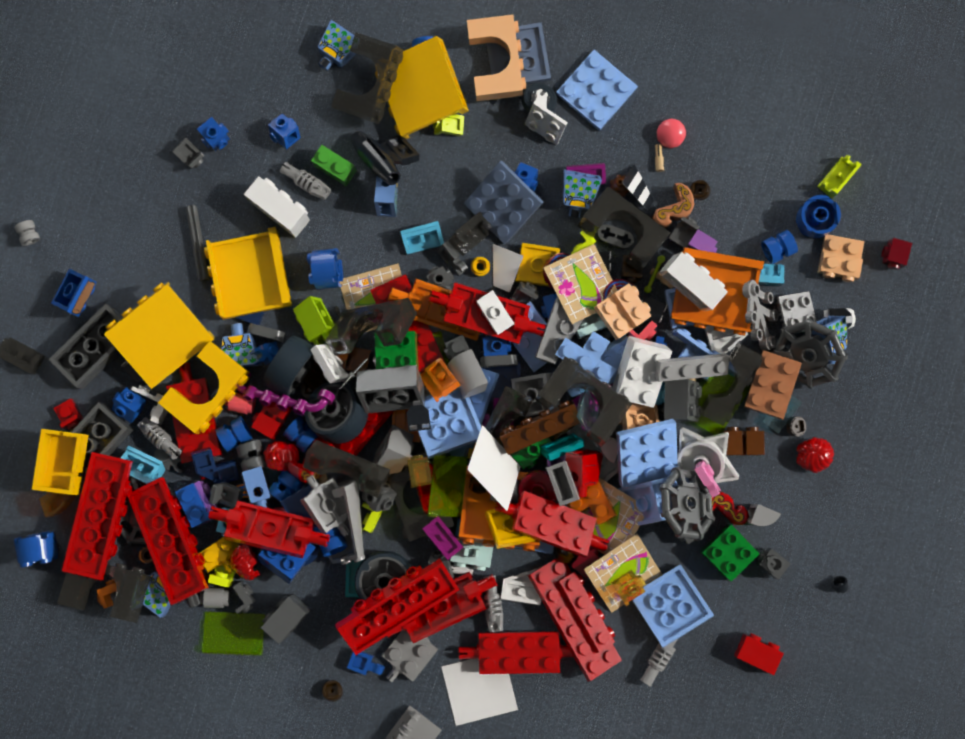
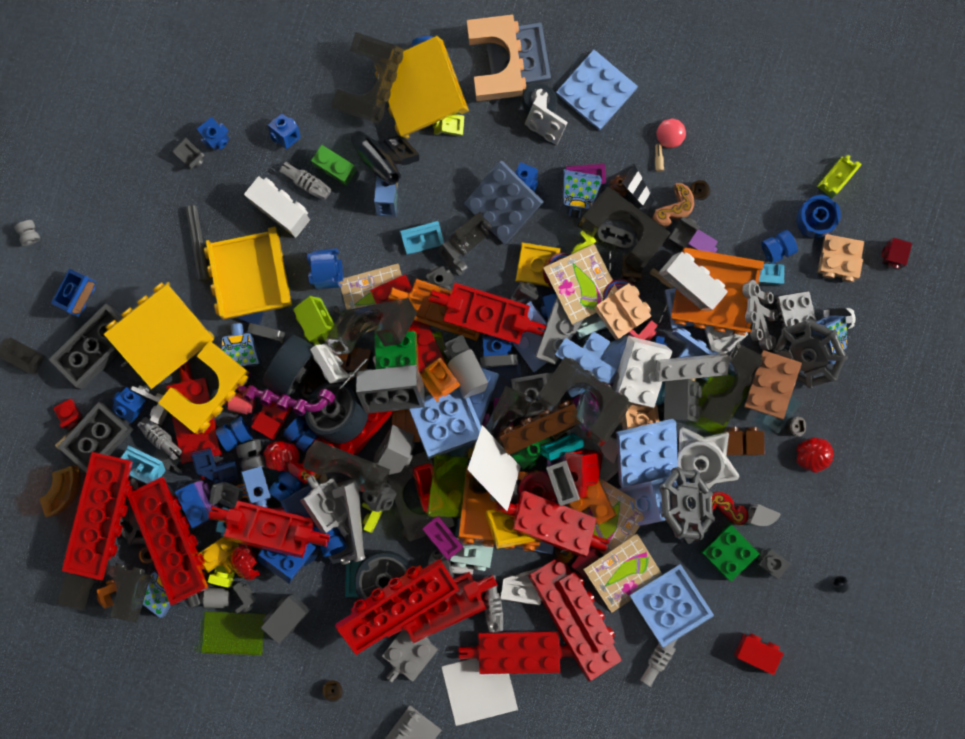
blue brick [13,531,59,567] -> none
yellow piece [32,429,89,495] -> none
blue plate [250,341,279,365] -> none
medium blue torso [318,20,363,71] -> none
blue plate [347,651,385,675] -> none
black piece [406,400,431,432] -> none
clear yellow brick [407,455,432,488] -> none
yellow plate [471,257,490,276] -> none
white plate [475,290,514,335] -> none
white sticker [493,244,523,292] -> none
clear yellow brick [611,570,646,606] -> none
lime hinge [644,255,665,293] -> none
bright pink plate [694,460,721,498] -> none

